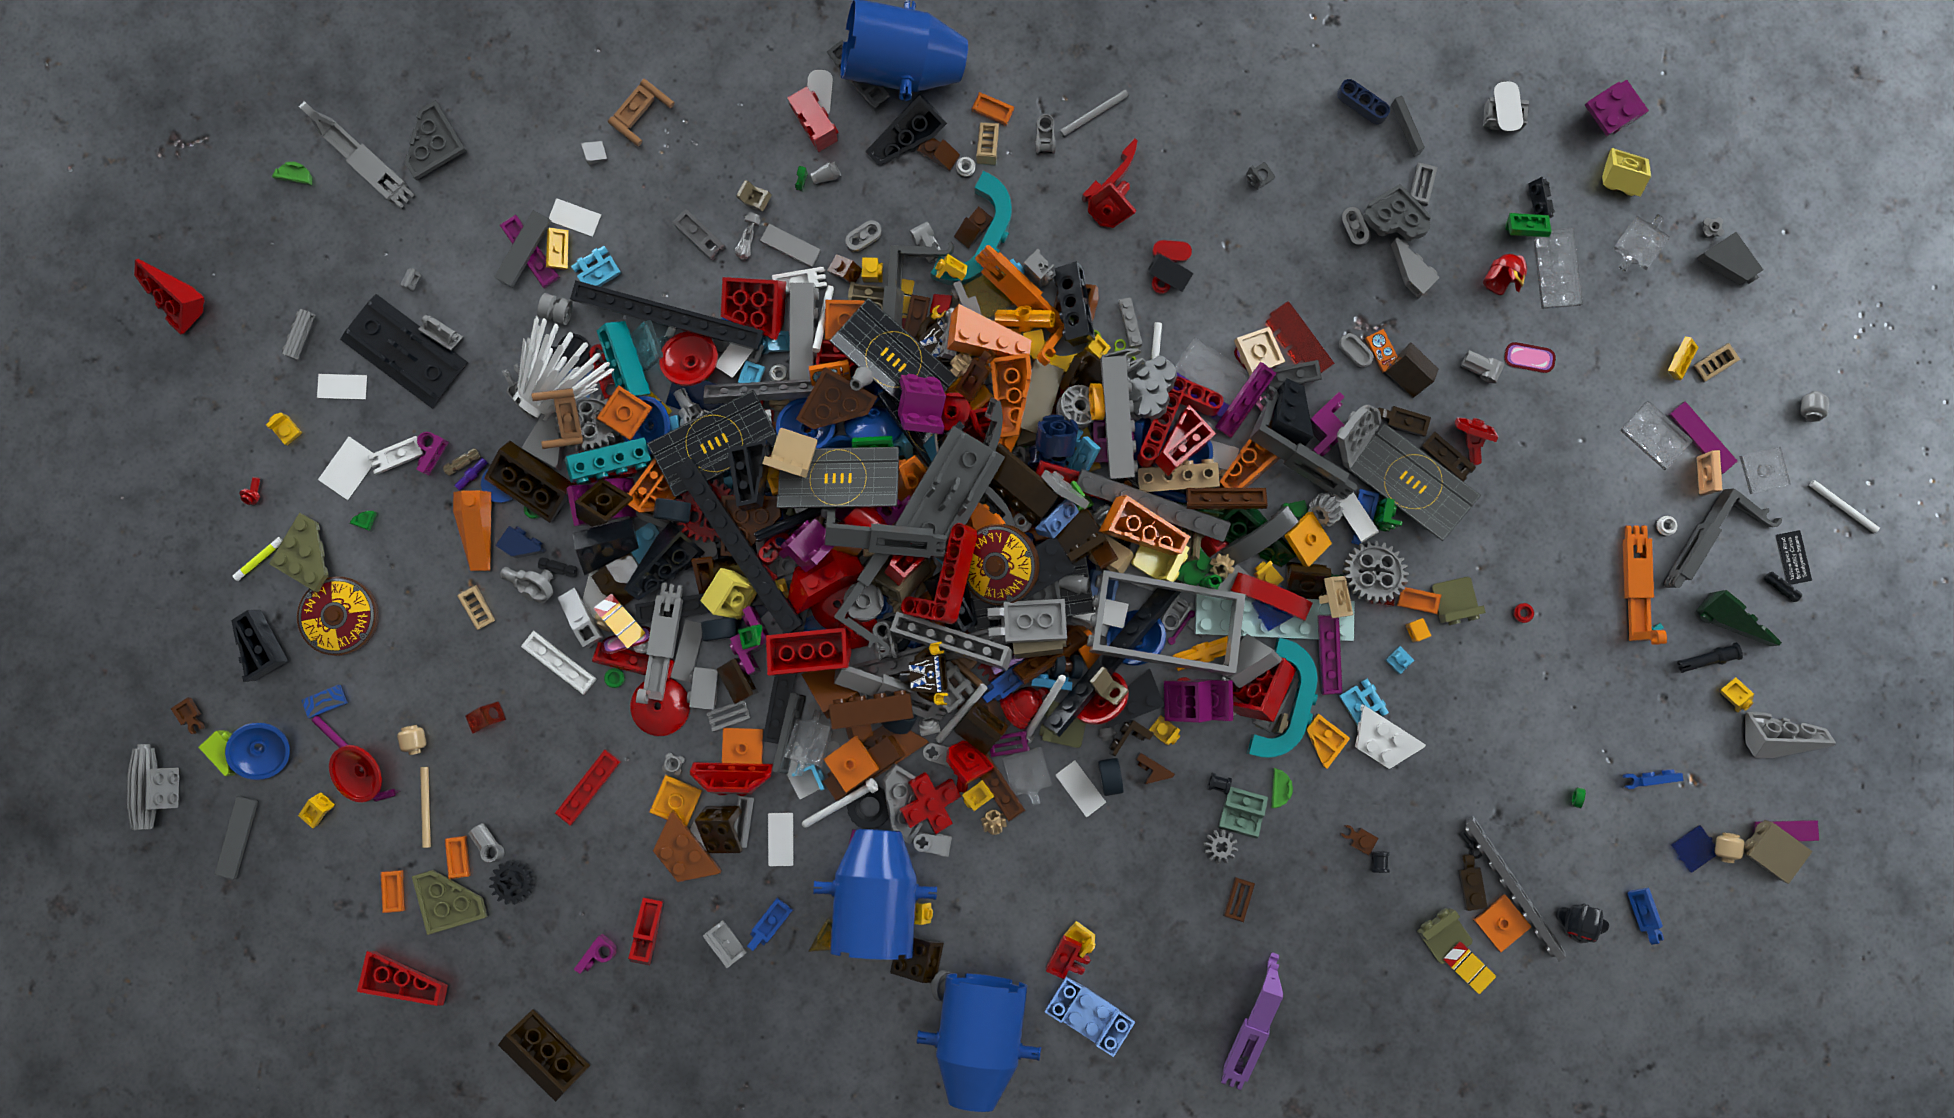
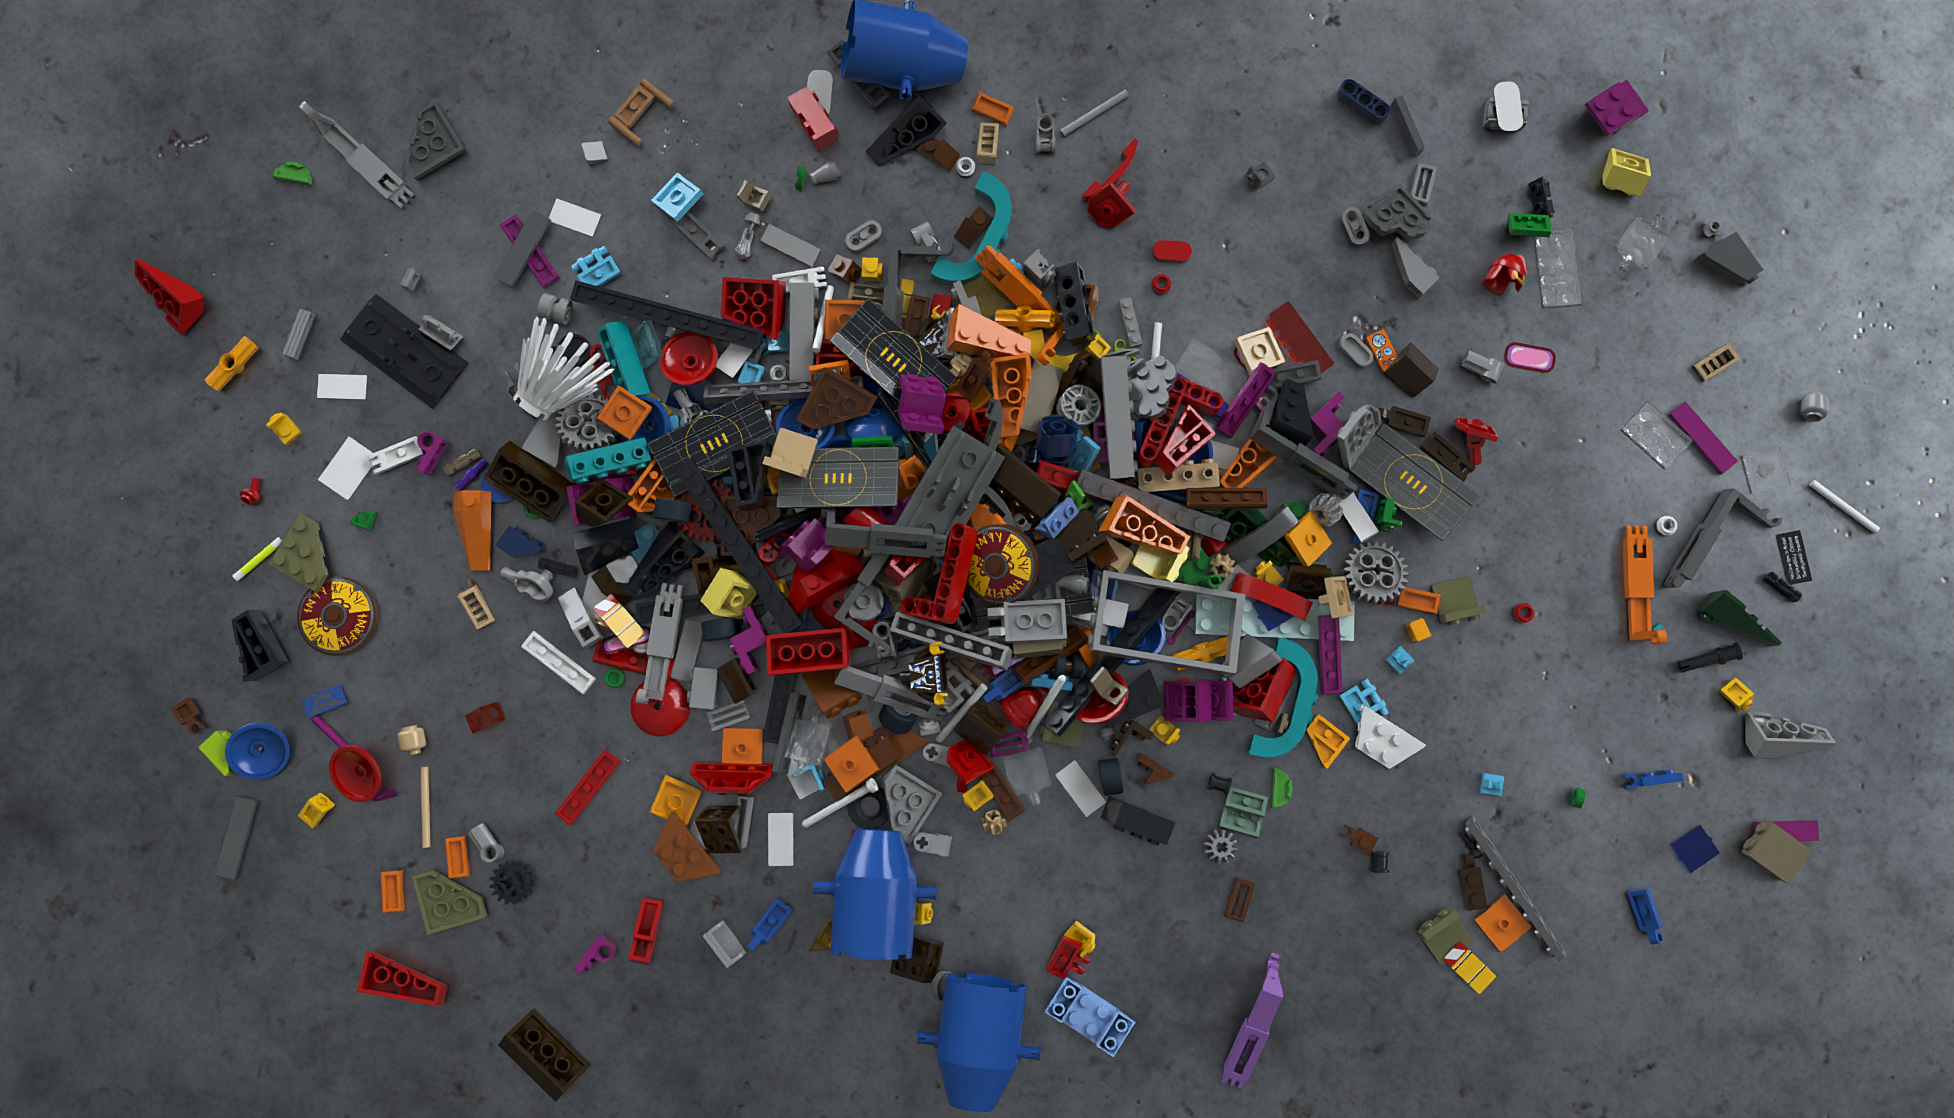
light grey plate [127,744,179,830] -> none
medium nougat plate [531,388,583,449] -> none
yellow plate [546,228,569,270] -> none
light grey plate [662,753,685,775] -> none
green slope [738,624,762,650] -> none
reddish brown brick [829,690,914,730] -> none
light grey cone [850,367,873,391] -> none
red plate [899,772,961,834] -> none
yellow bracket [935,254,968,281] -> none
light grey wing [1041,470,1090,509] -> none
light orange beam [1089,383,1105,420] -> none
black hinge [1148,252,1194,292] -> none
black piece [1557,903,1609,943] -> none
yellow plate [1668,336,1699,381] -> none
light nougat tile [1696,450,1722,496] -> none
tan head [1715,832,1745,863] -> none
none -> light orange piece [205,336,259,392]
none -> medium azure plate [651,173,703,222]
none -> black wedge [1100,796,1176,846]
none -> medium azure tile [1480,773,1504,796]

